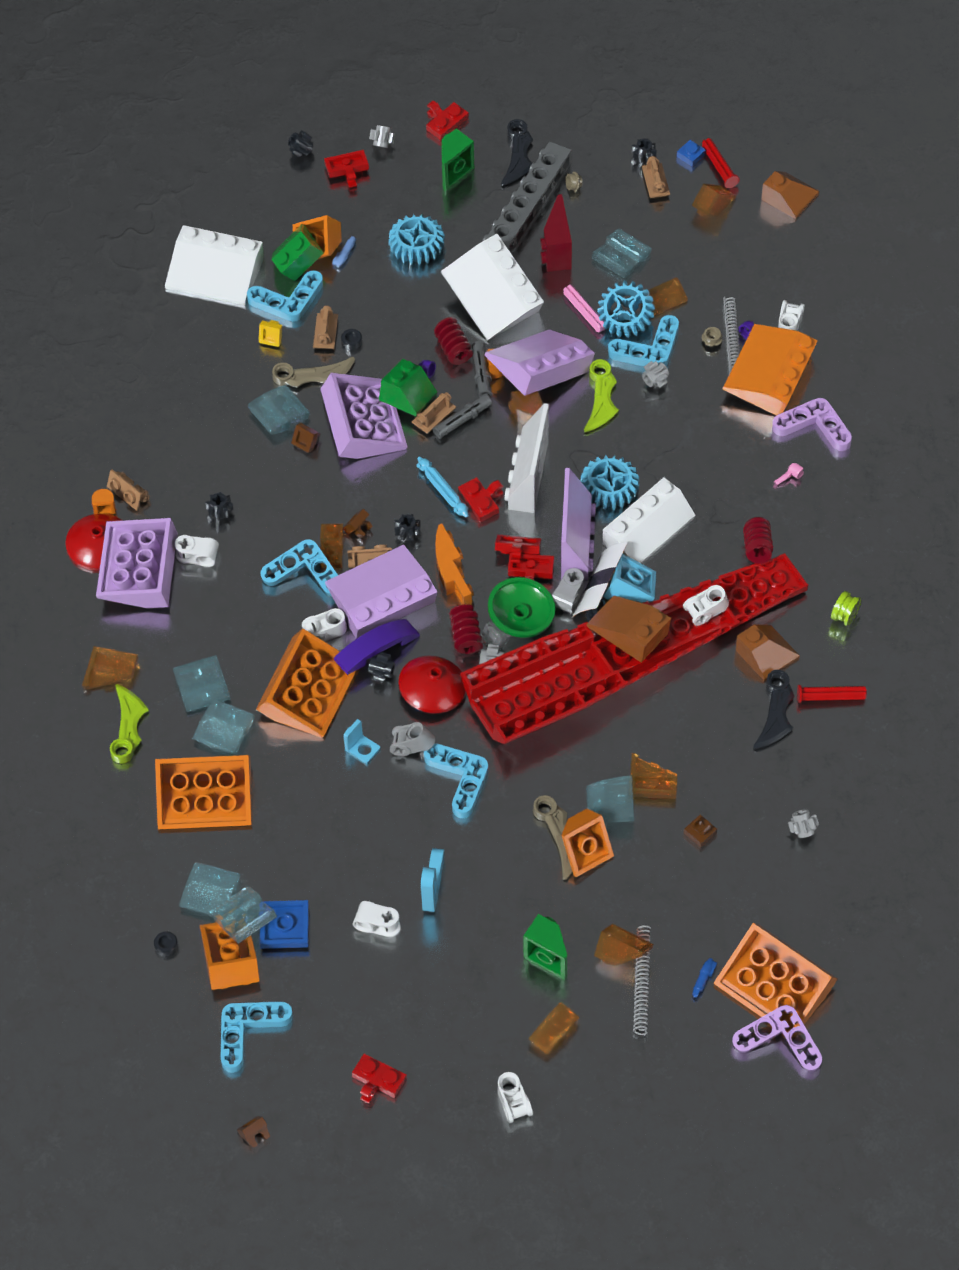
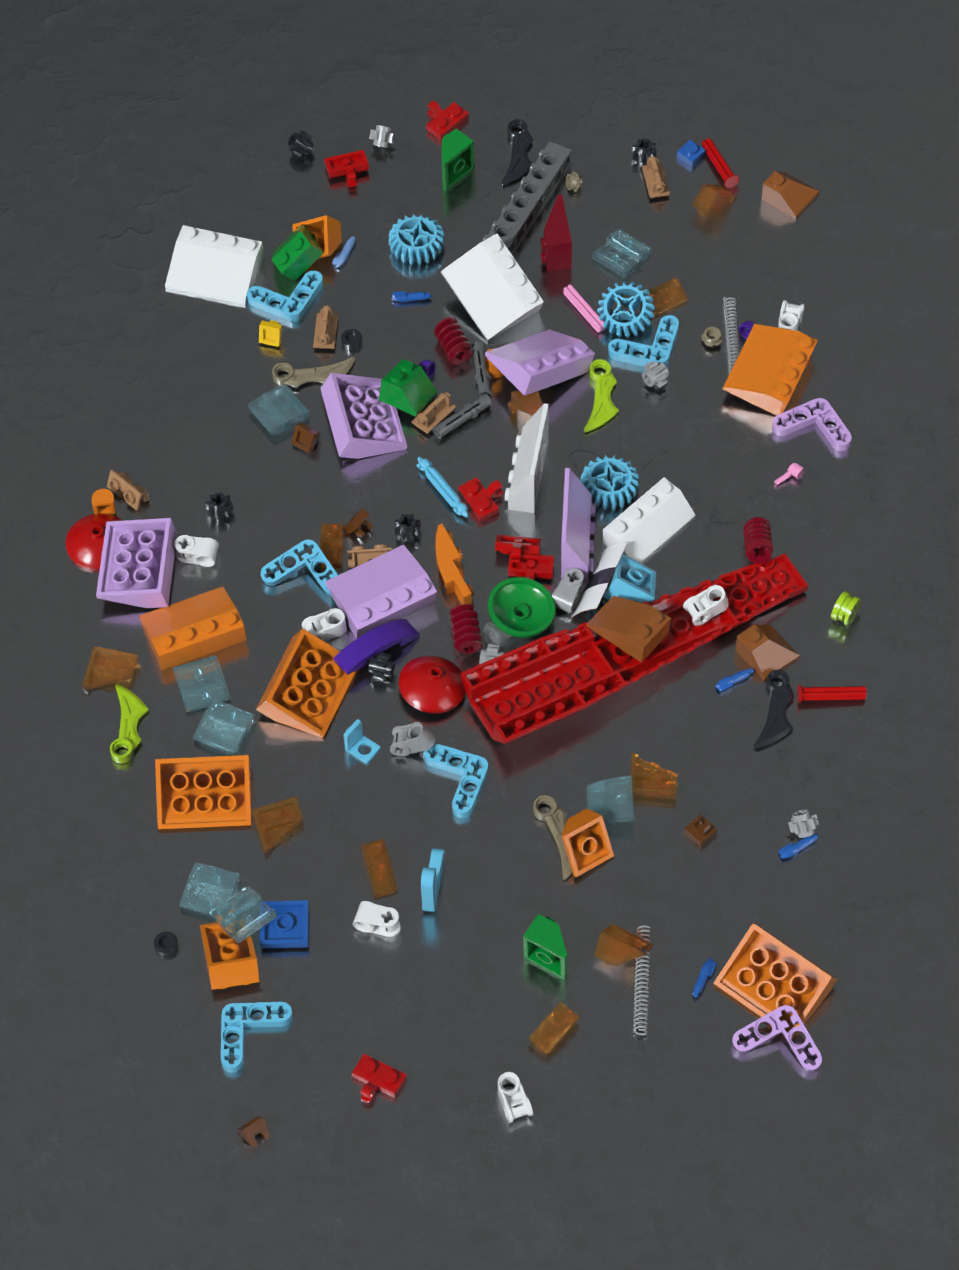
none -> orange slope [139,586,247,671]
none -> clear orange wing [251,797,303,854]
none -> clear orange slope [361,839,398,898]
none -> blue piece [392,291,432,302]
none -> blue piece [715,668,755,693]
none -> blue piece [778,833,818,859]

